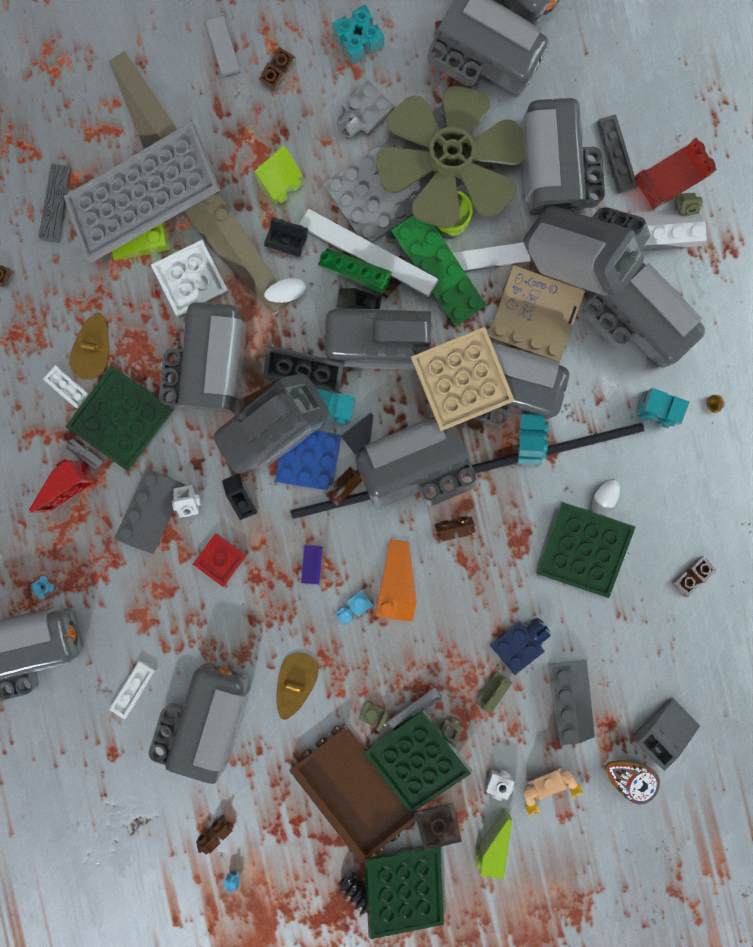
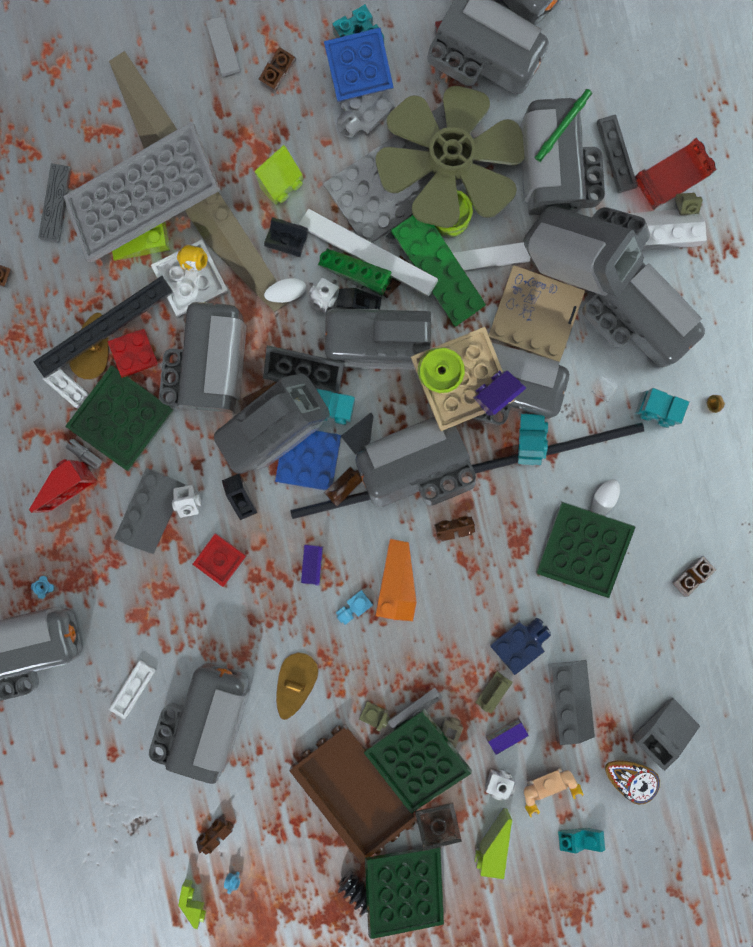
none -> black tile [33,276,174,378]
none -> red plate [107,329,158,378]
none -> yellow head [177,245,208,272]
none -> lime slope [178,879,206,929]
none -> white brick [308,278,339,313]
none -> blue plate [324,27,394,102]
none -> lime wheel [417,347,465,393]
none -> dark purple slope [473,370,526,416]
none -> dark purple panel [486,718,529,755]
none -> green piece [534,89,593,163]
none -> teal slope [558,828,605,854]

